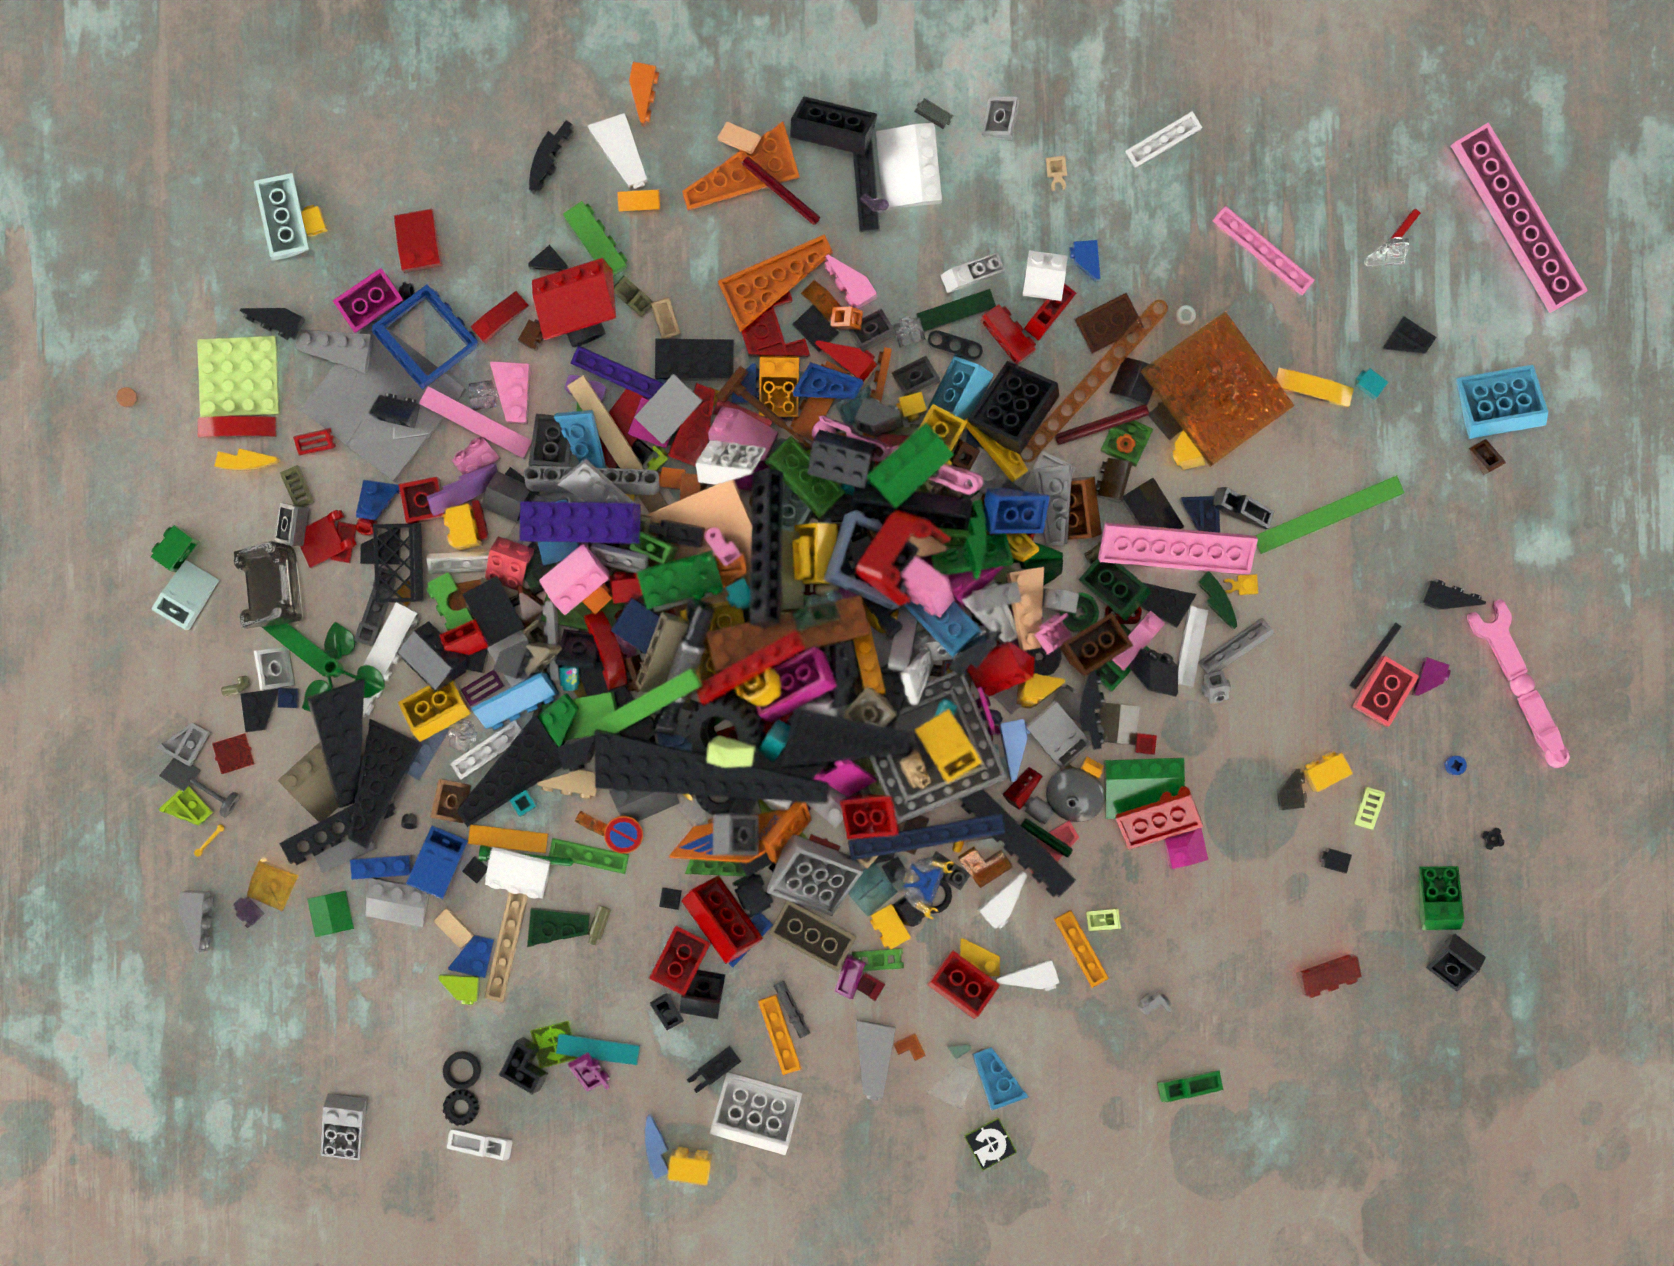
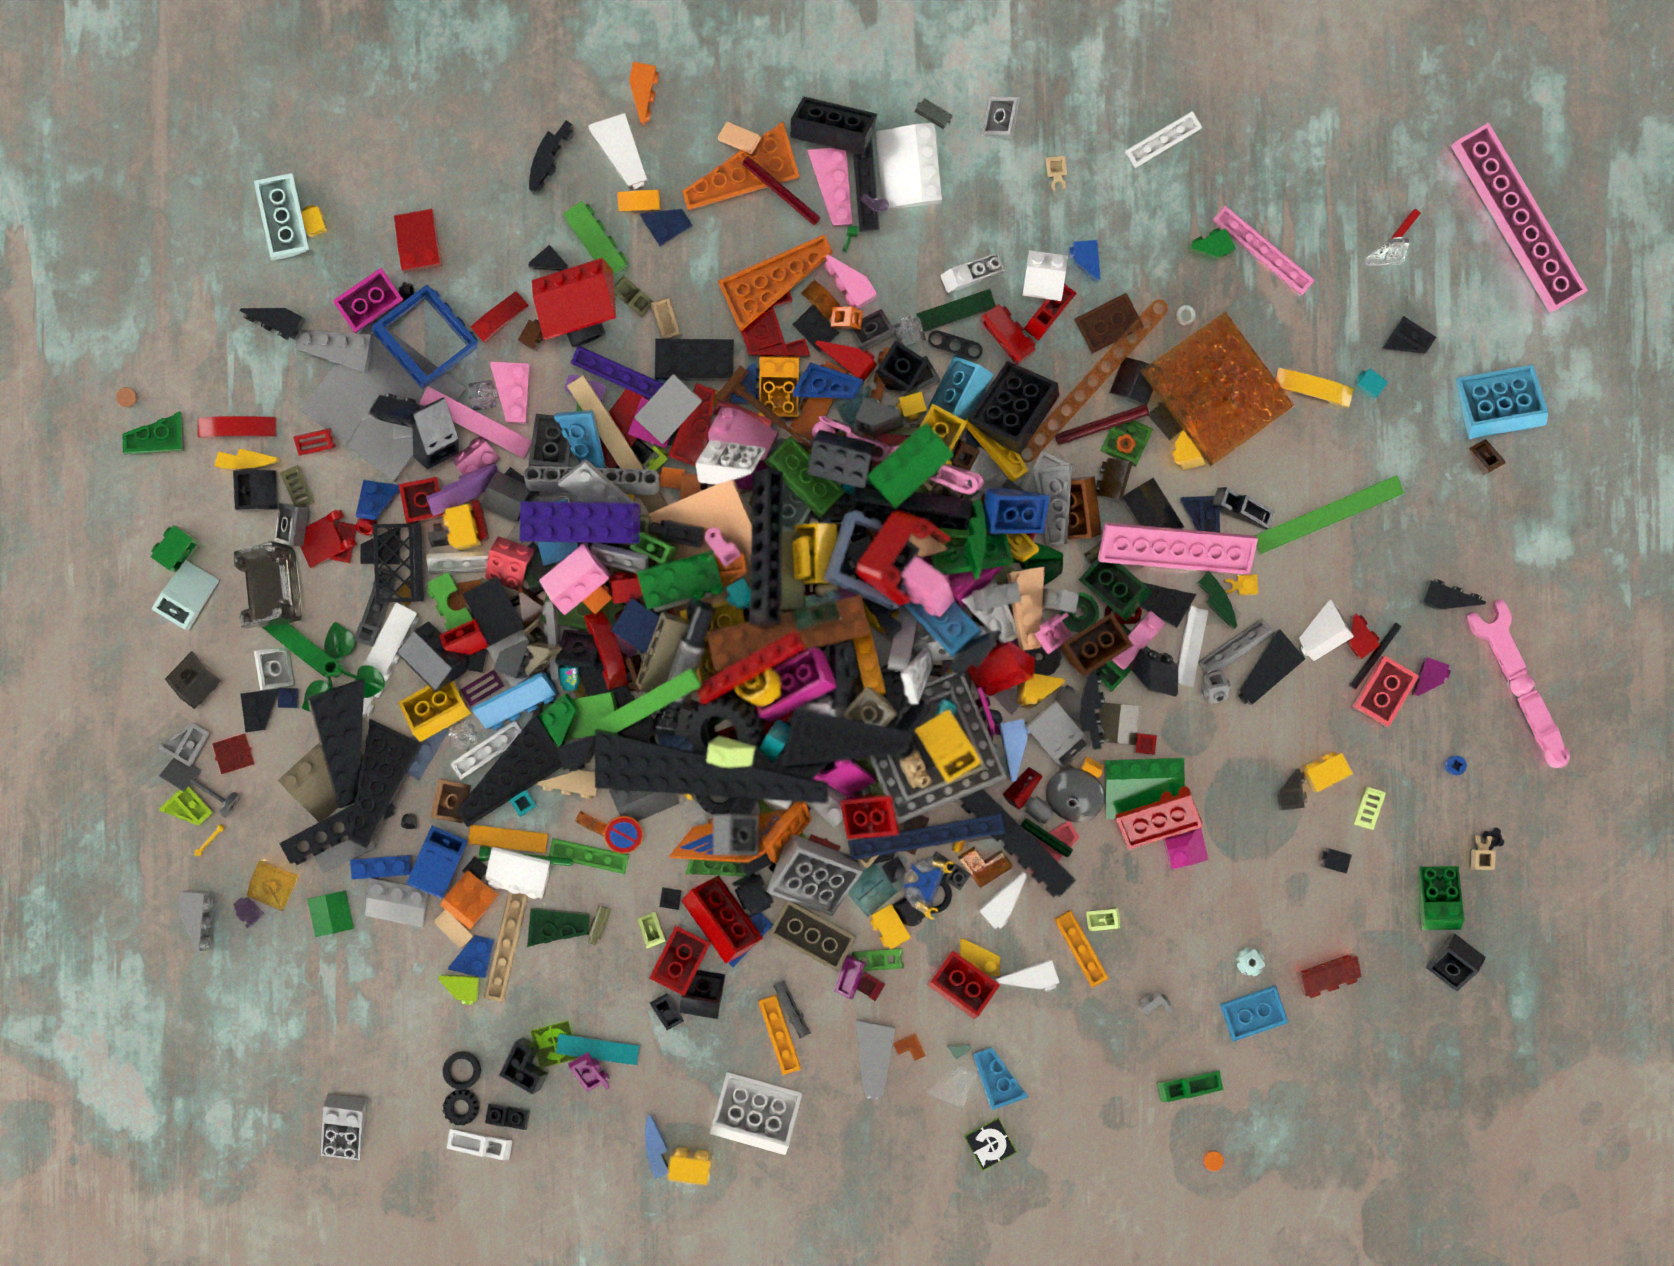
yellowish green plate [197,336,280,417] -> none
olive arm [221,676,250,696] -> none
black hinge [687,1045,741,1093] -> none
none -> green wing [122,411,183,455]
none -> clear smoke slope [165,651,221,709]
none -> black slope [233,470,278,512]
none -> slope [412,397,459,470]
none -> dark grey tile [428,523,450,547]
none -> orange brick [440,870,498,930]
none -> black slope [485,1103,530,1130]
none -> yellowish green slope [637,912,667,948]
none -> dark blue wing [640,209,693,247]
none -> bright pink wing [807,148,852,227]
none -> green hand [842,226,858,252]
none -> black slope [876,340,928,392]
none -> black slope [895,699,931,732]
none -> green slope [1189,228,1236,260]
none -> orange tile [1203,1151,1224,1171]
none -> dark azure tile [1220,985,1289,1042]
none -> light aqua brick [1236,947,1266,977]
none -> black slope [1237,629,1305,705]
none -> white slope [1299,599,1354,661]
none -> red slope [1347,614,1380,659]
none -> tan brick [1471,836,1495,870]

